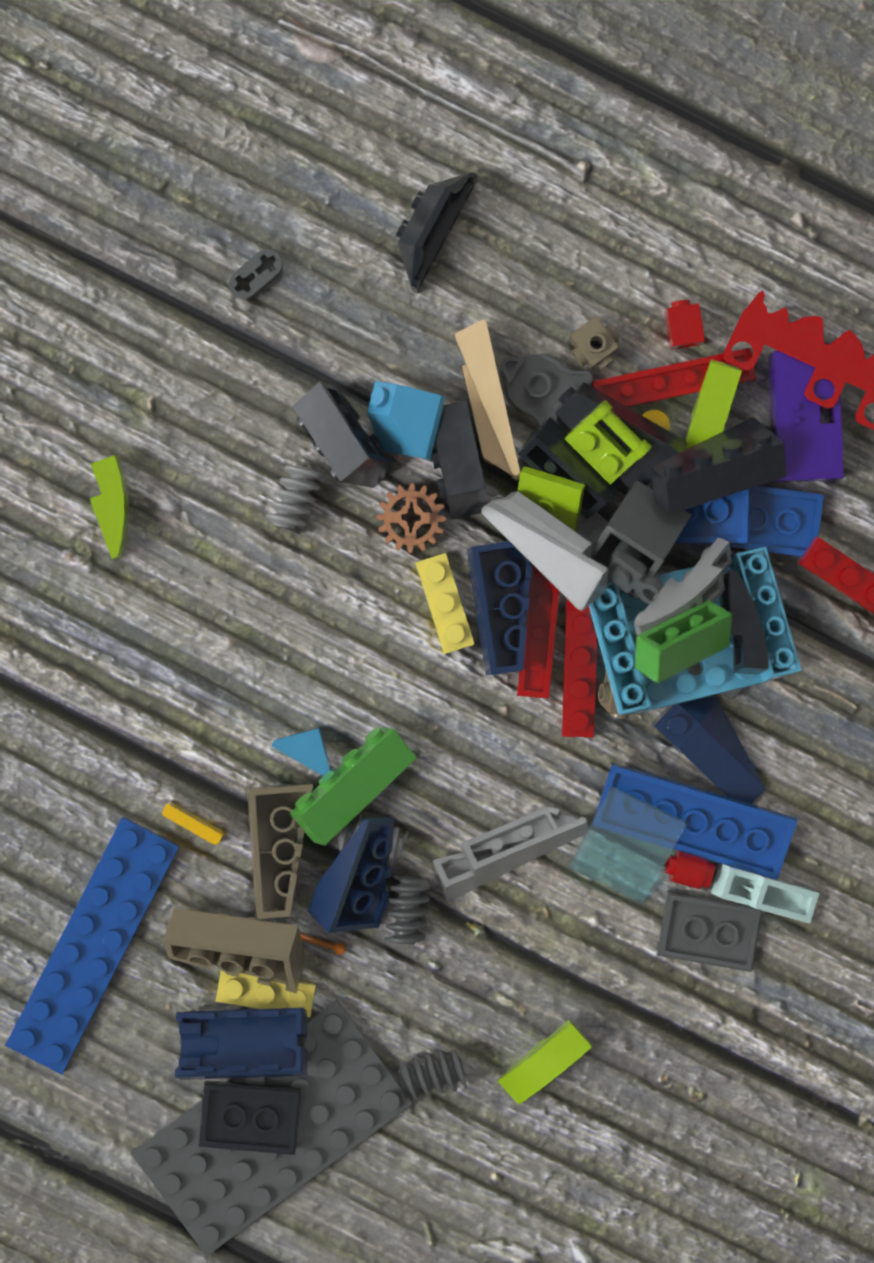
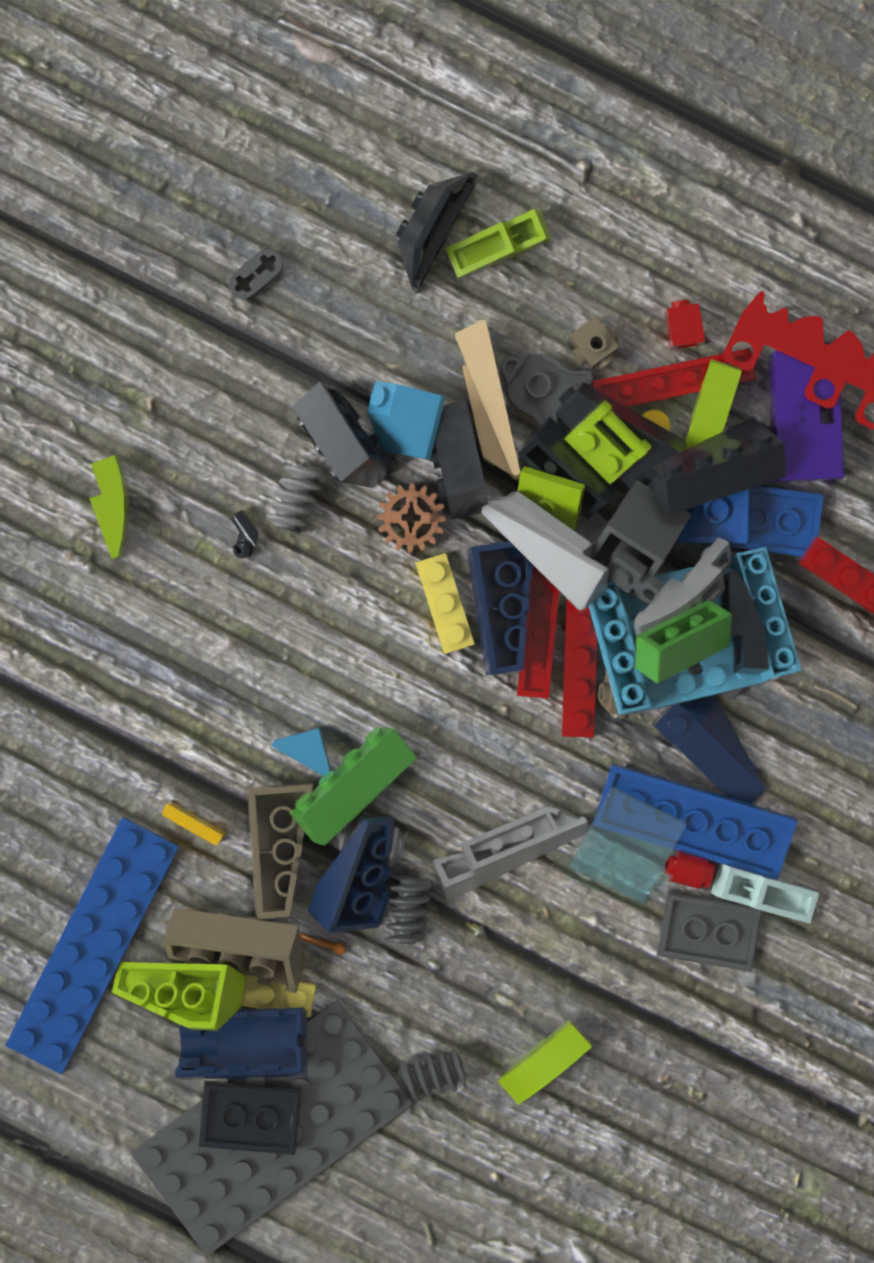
none -> lime wedge [112,962,246,1030]
none -> black arm [230,510,259,559]
none -> lime slope [445,209,553,278]

